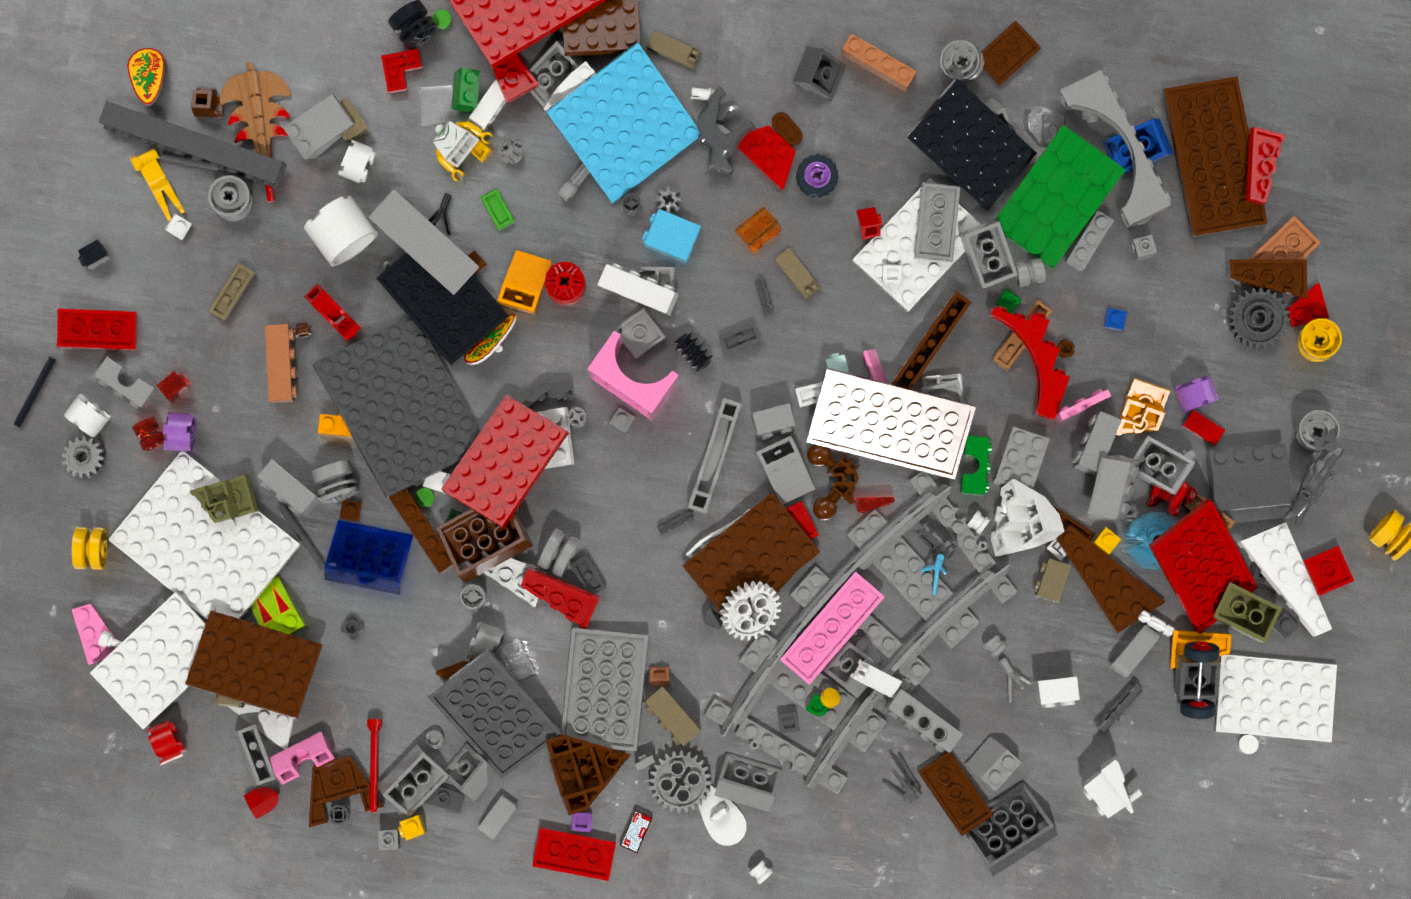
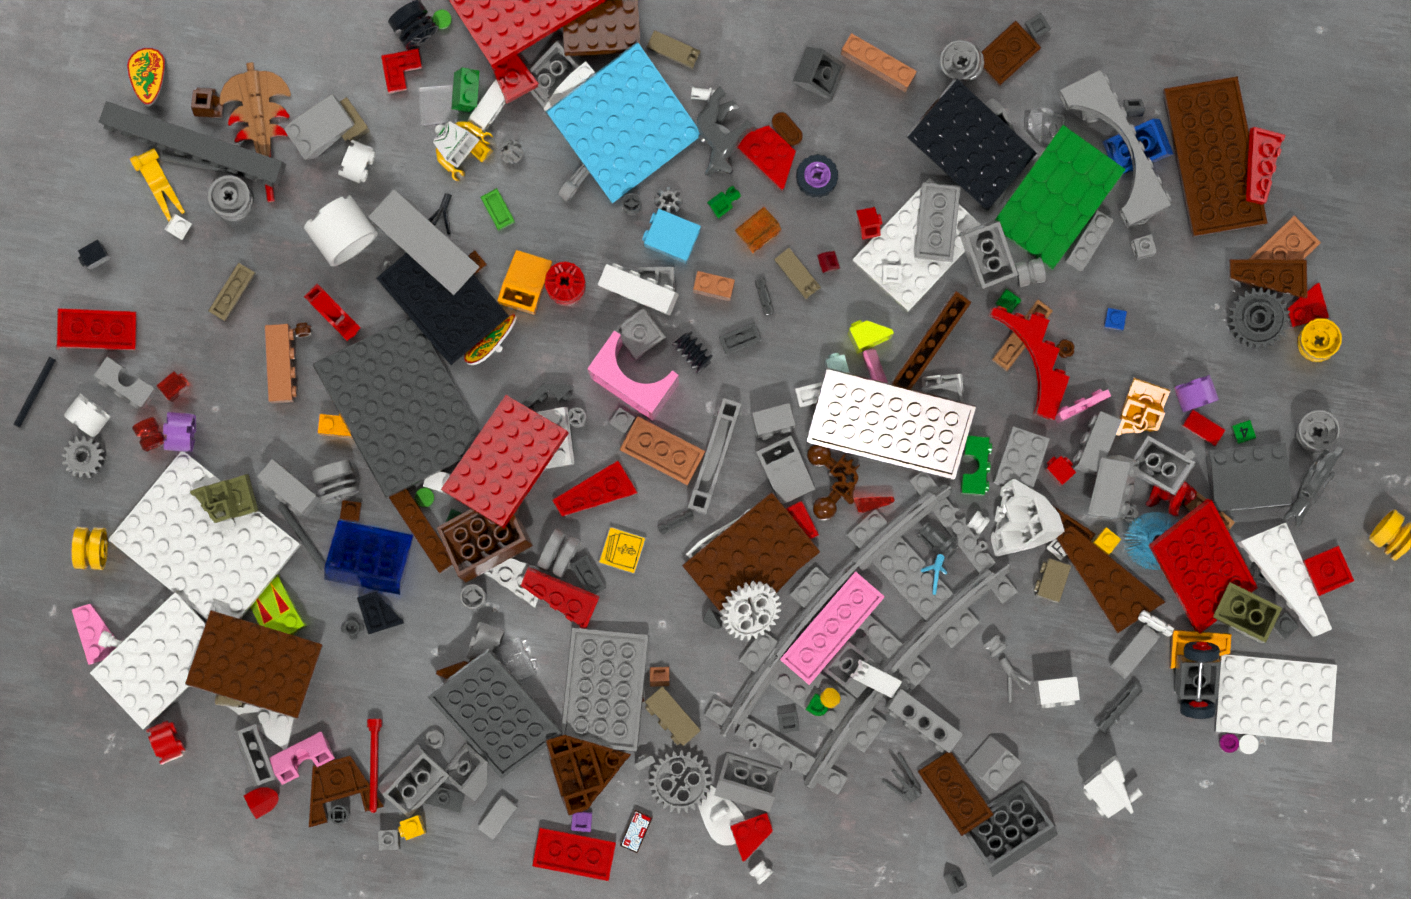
none -> black wing [357,592,404,635]
none -> red wing [552,461,638,517]
none -> yellow tile [598,526,646,575]
none -> nougat plate [620,416,705,486]
none -> nougat brick [693,271,735,301]
none -> green plate [707,186,741,219]
none -> red wing [730,812,773,861]
none -> dark red plate [817,251,841,273]
none -> neon yellow slope [847,320,894,354]
none -> dark grey slope [943,869,967,894]
none -> dark grey plate [1025,13,1051,40]
none -> red brick [1045,456,1077,487]
none -> dark grey slope [1123,99,1145,117]
none -> magenta tile [1219,733,1239,753]
none -> green tile [1231,420,1256,444]

